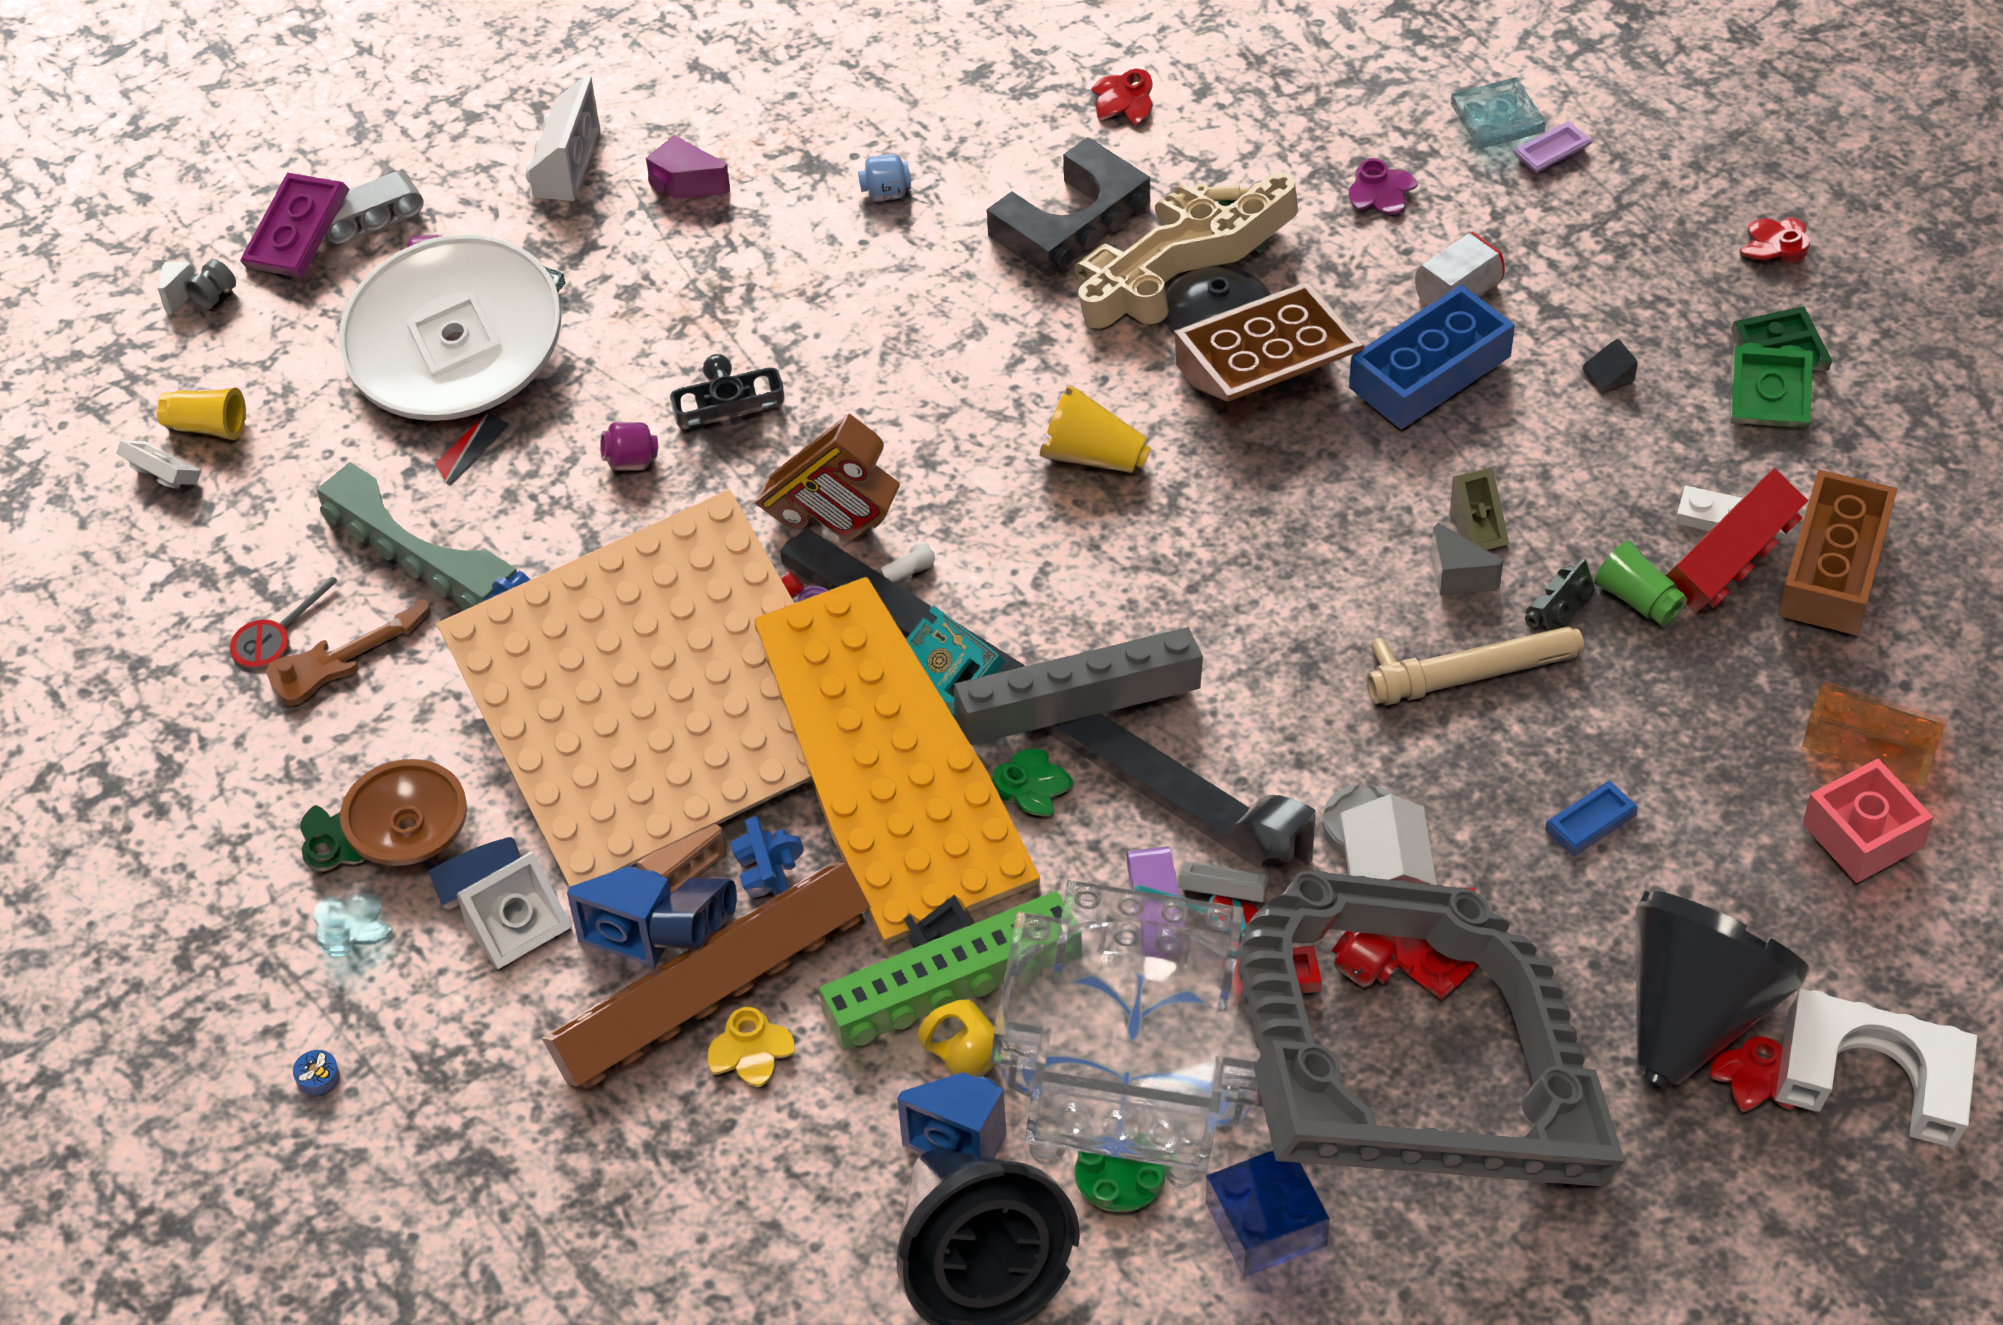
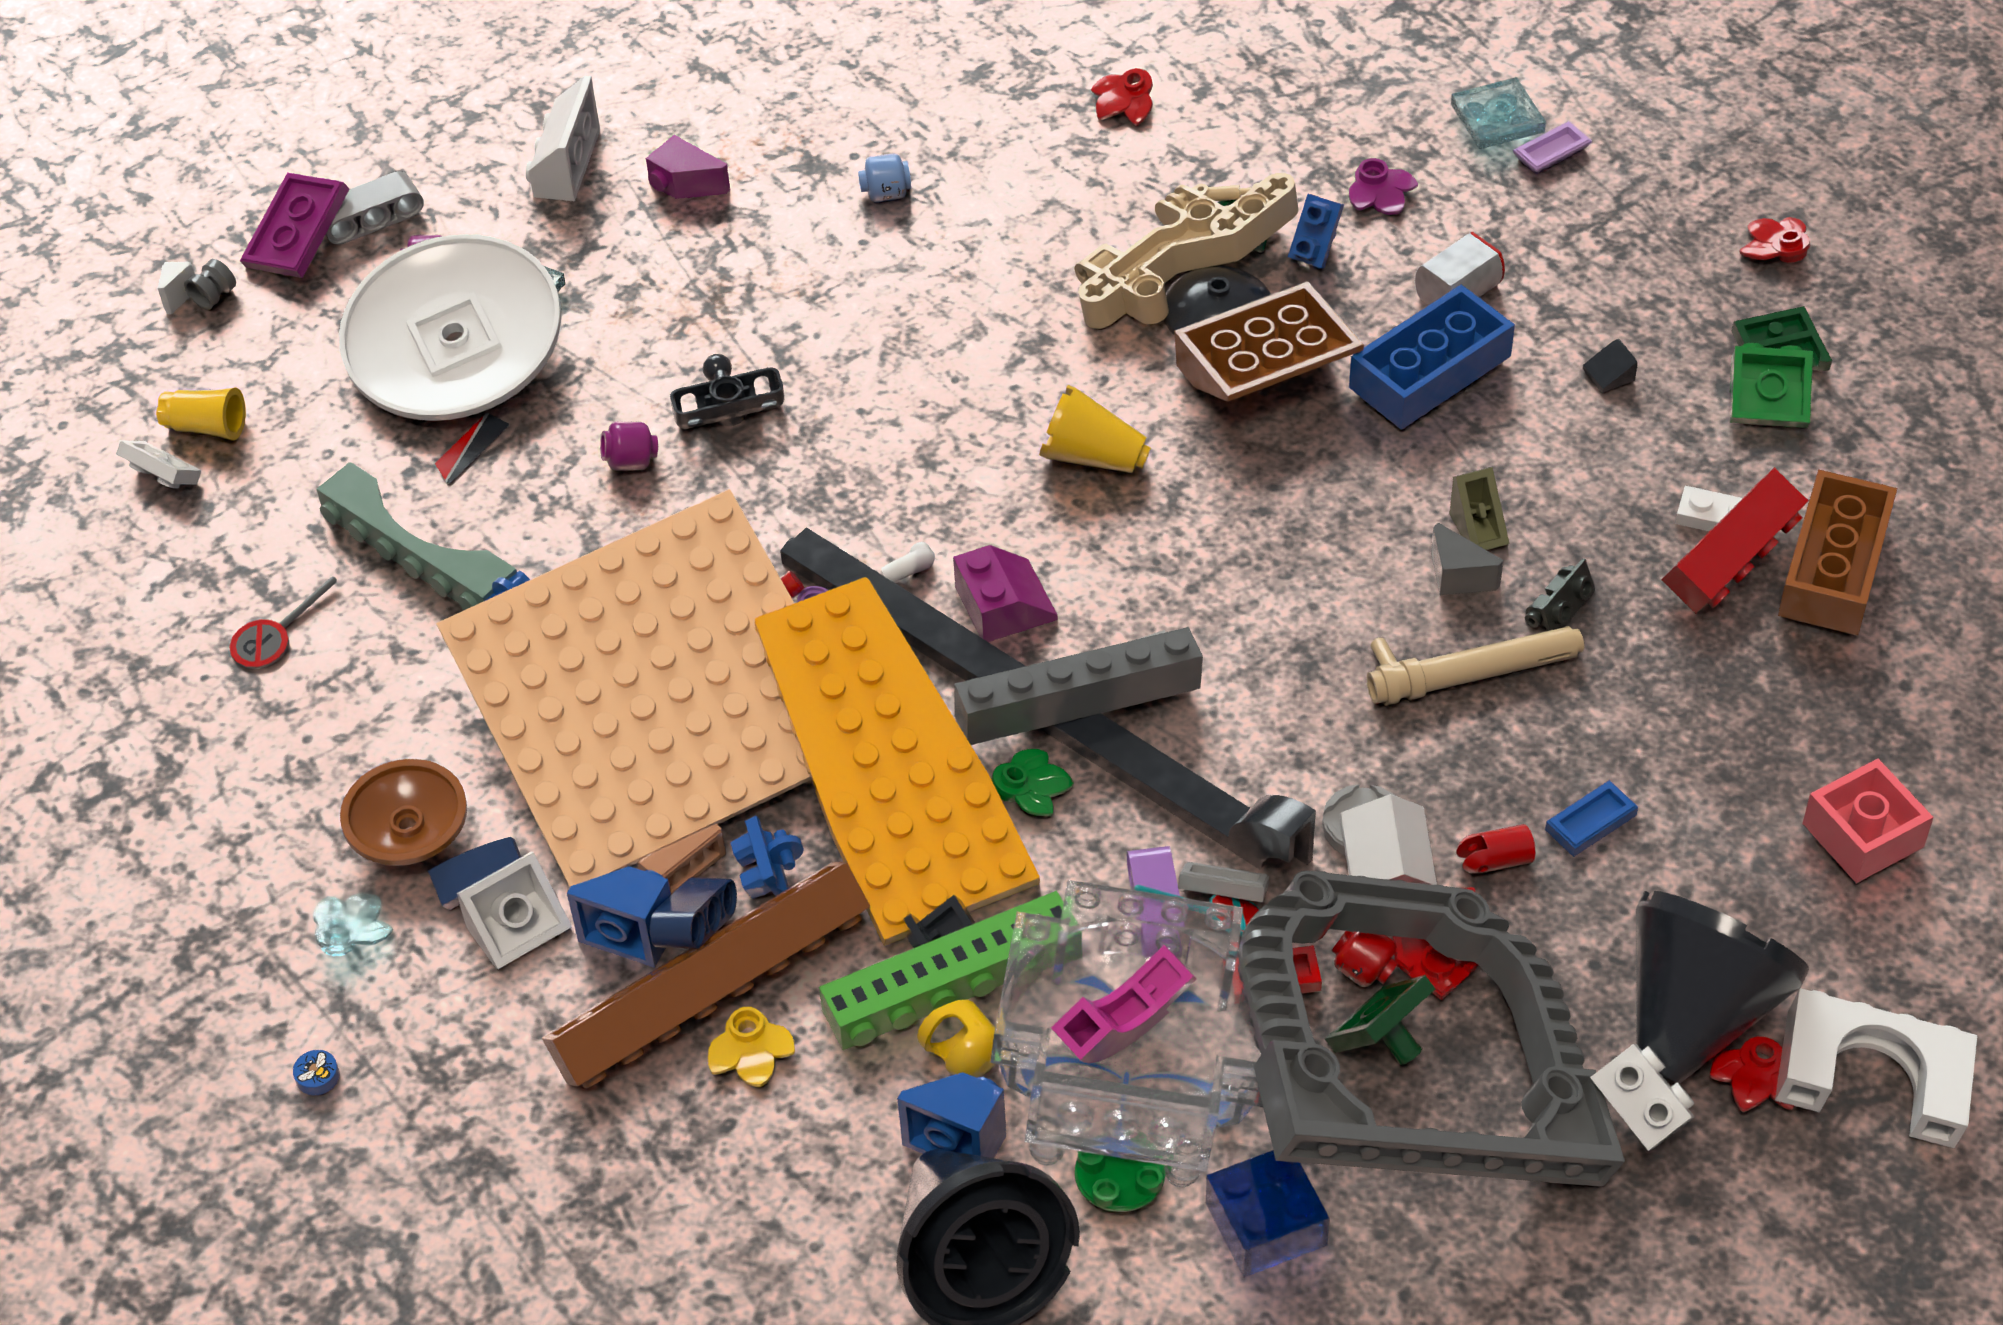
dark orange piece [266,599,430,706] -> none
dark green plate [300,805,367,871] -> none
brick [754,413,900,541] -> none
teal container [906,605,1006,722] -> none
black arch [986,137,1151,278] -> none
bright green plant [1594,541,1688,627] -> none
clear orange slope [1802,681,1948,786] -> none
none -> magenta slope [953,545,1058,642]
none -> dark pink arch [1051,945,1197,1063]
none -> blue hips [1288,193,1344,268]
none -> dark green tile [1325,975,1435,1065]
none -> red piece [1456,824,1536,874]
none -> white brick [1590,1044,1695,1151]

